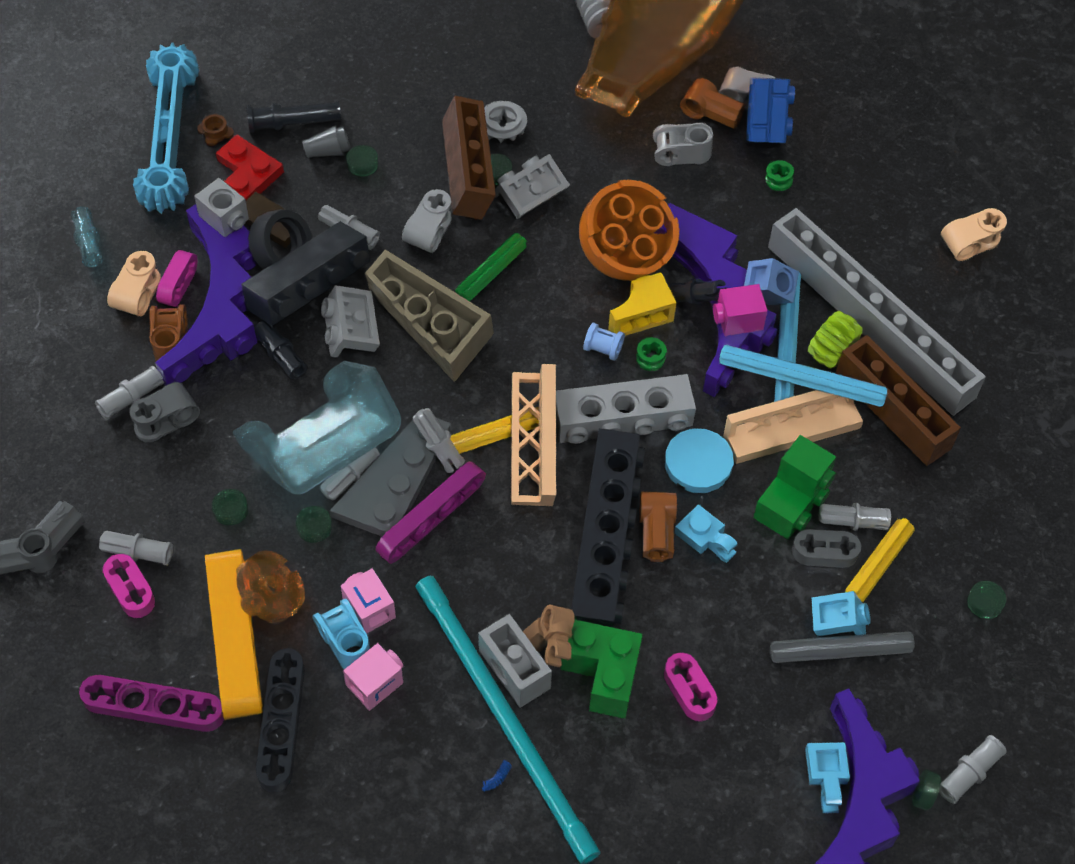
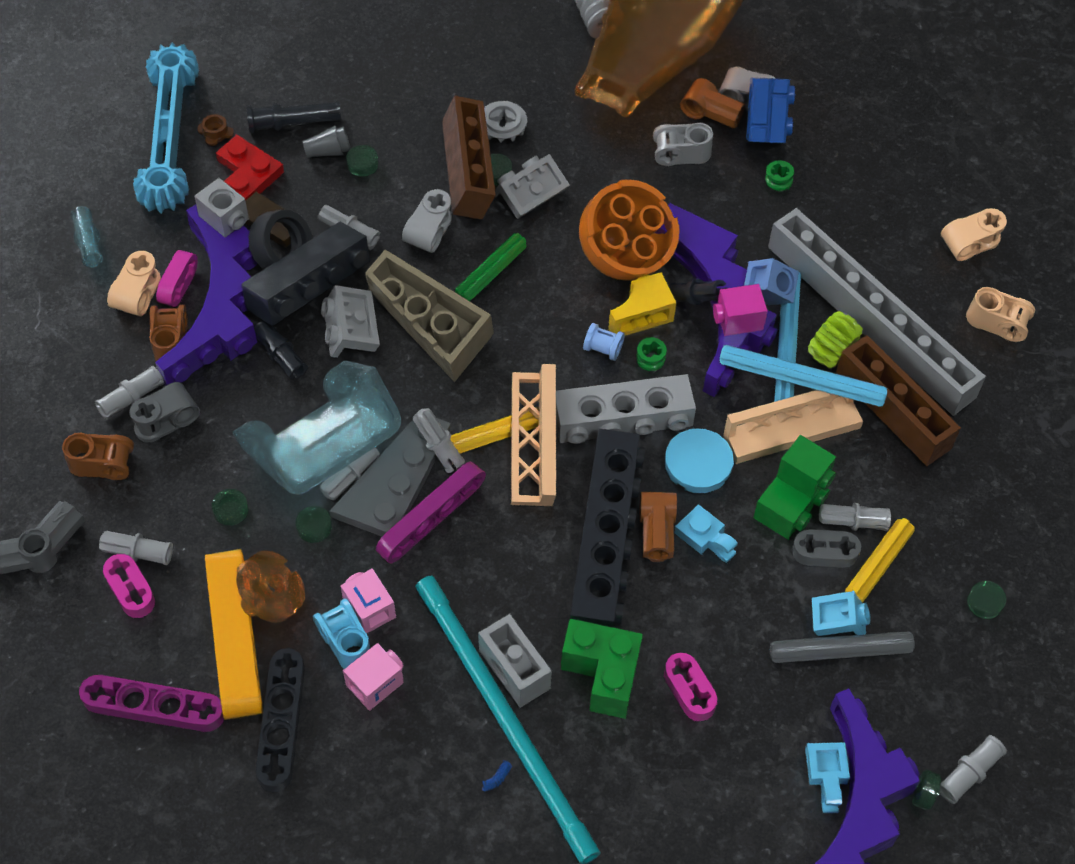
medium nougat bar [523,604,574,667] -> none
none -> dark orange piece [62,433,134,480]
none -> light nougat piece [966,287,1035,342]

